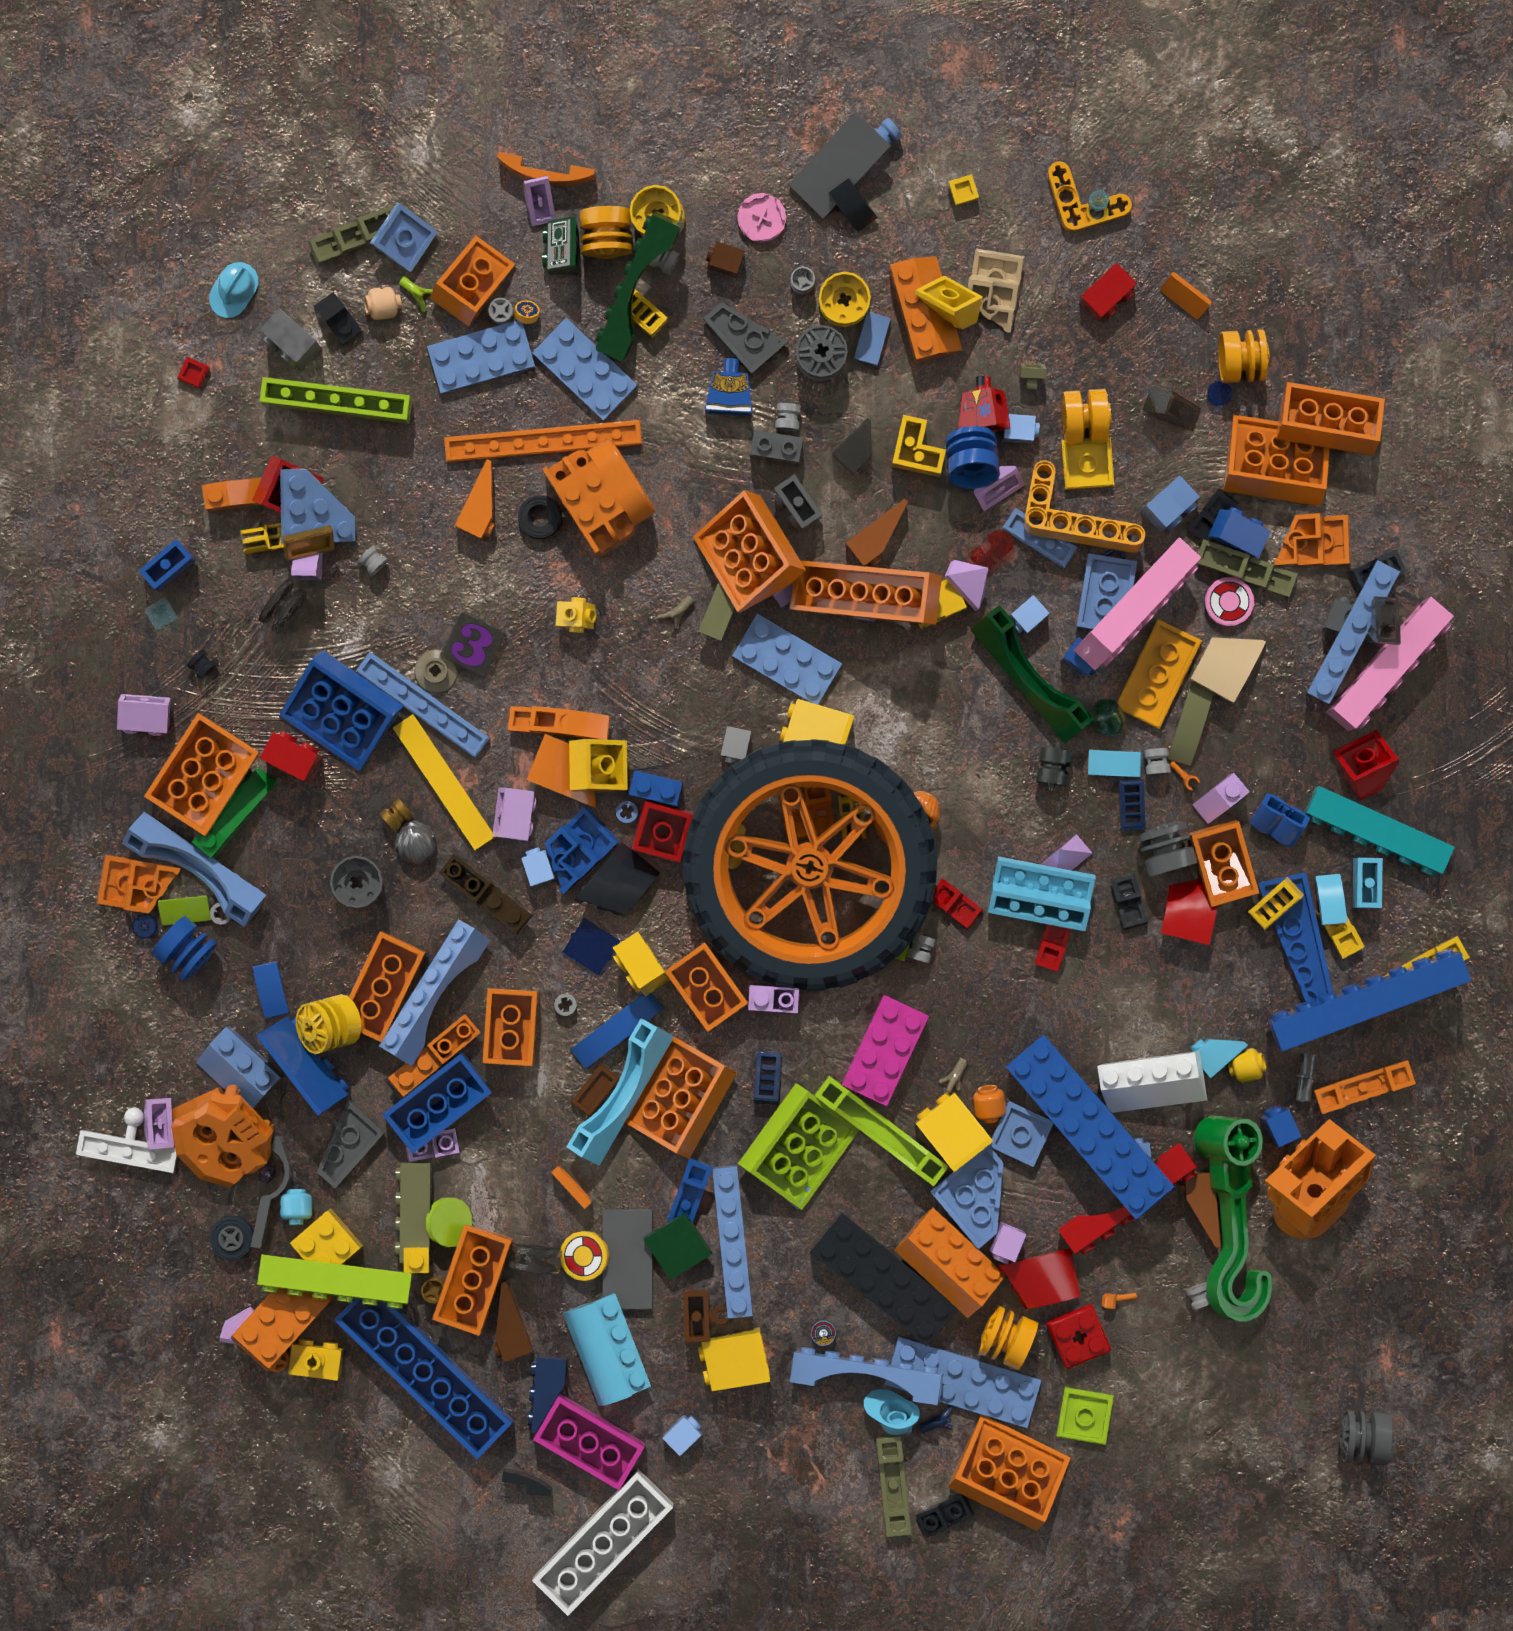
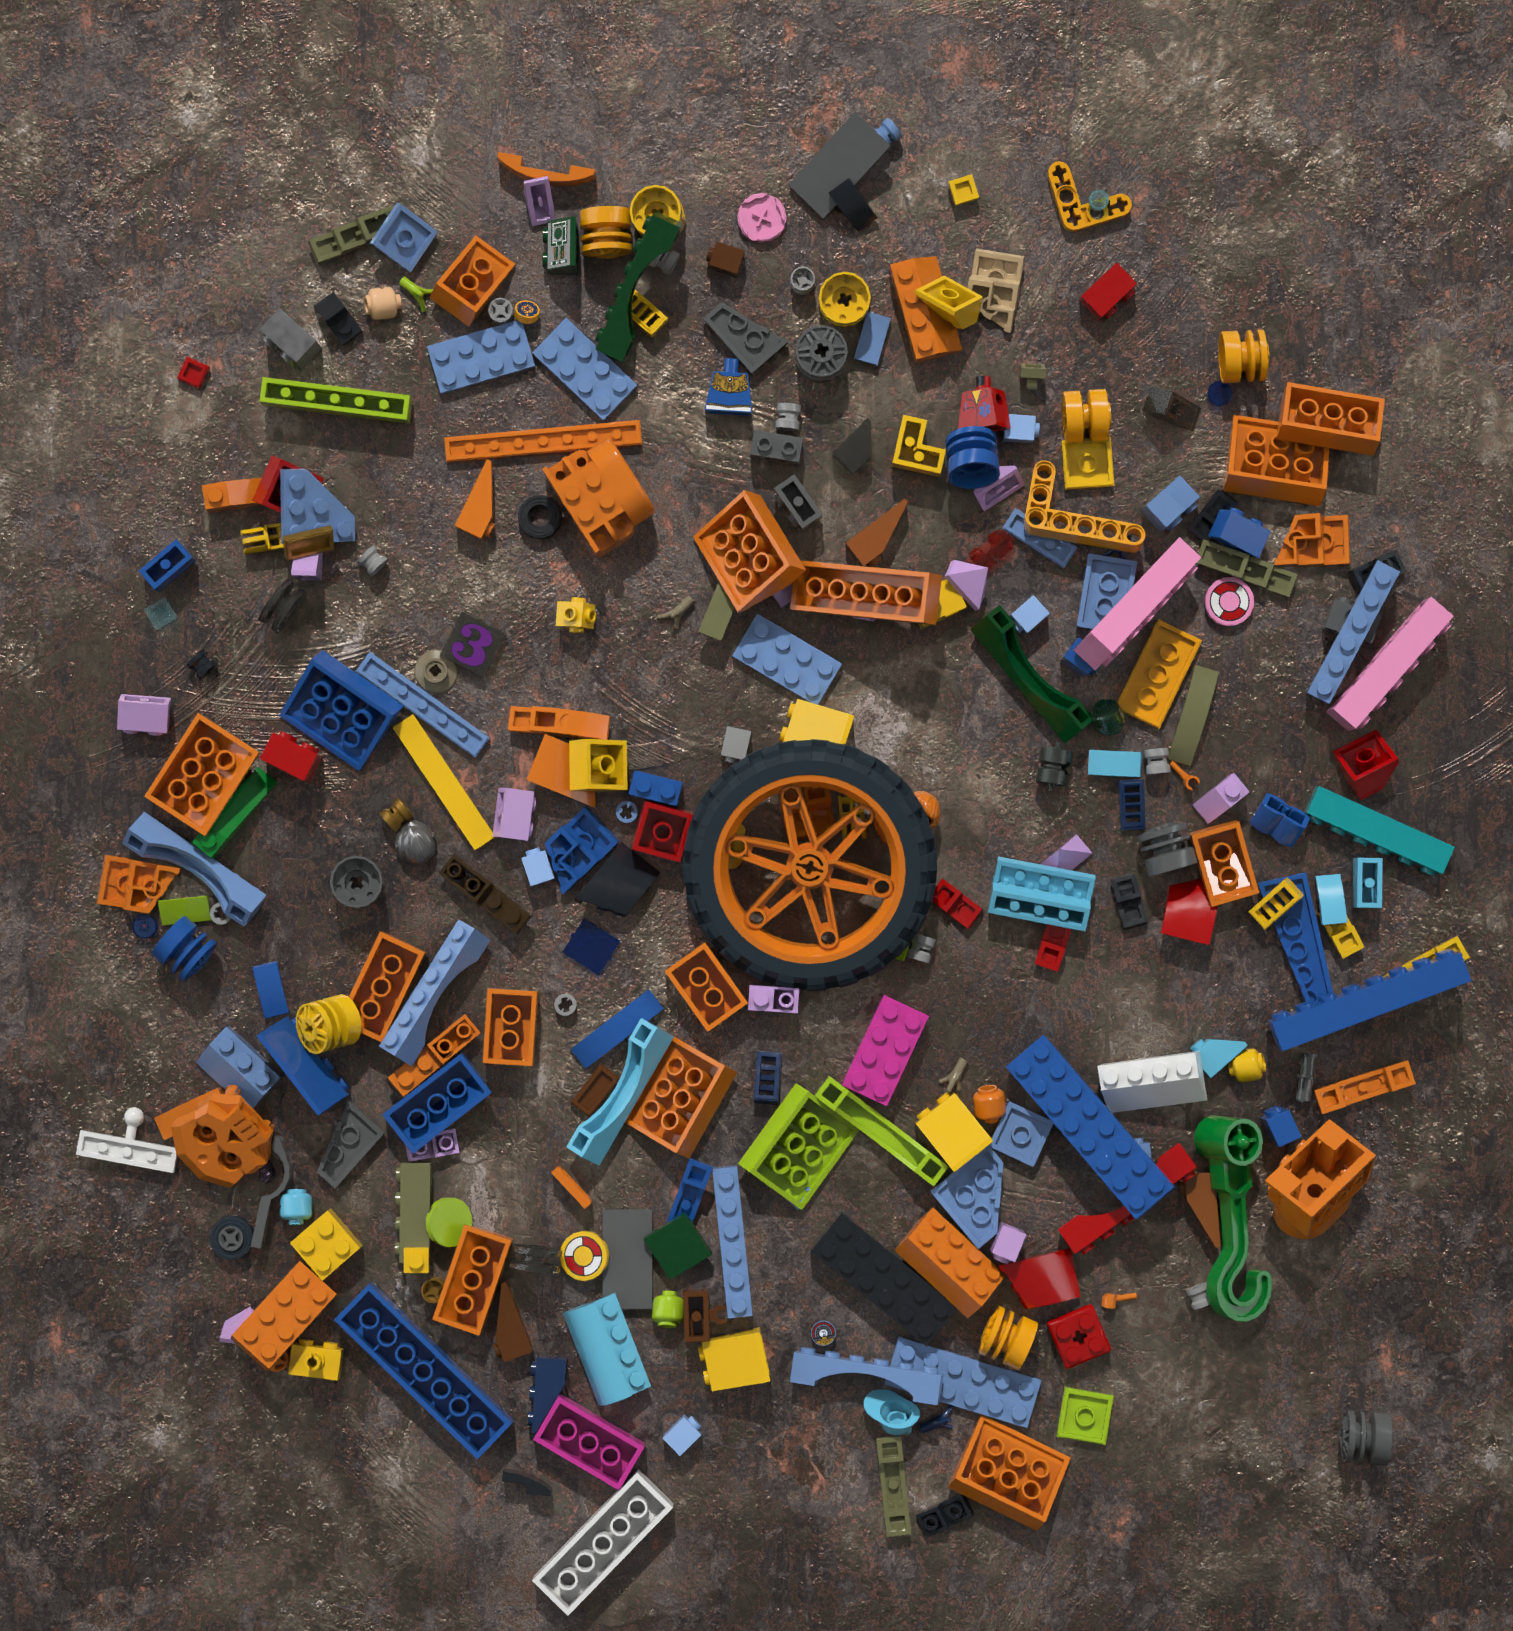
lavender slope [143,1098,174,1150] -> none
medium azure piece [209,262,259,318] -> none
lime brick [257,1255,412,1309] -> none
yellow brick [613,931,671,996] -> none
orange slope [1160,272,1211,319] -> none
tan slope [1190,637,1266,703] -> none
clear smoke slope [1368,596,1401,645] -> none
none -> lime head [652,1291,684,1328]

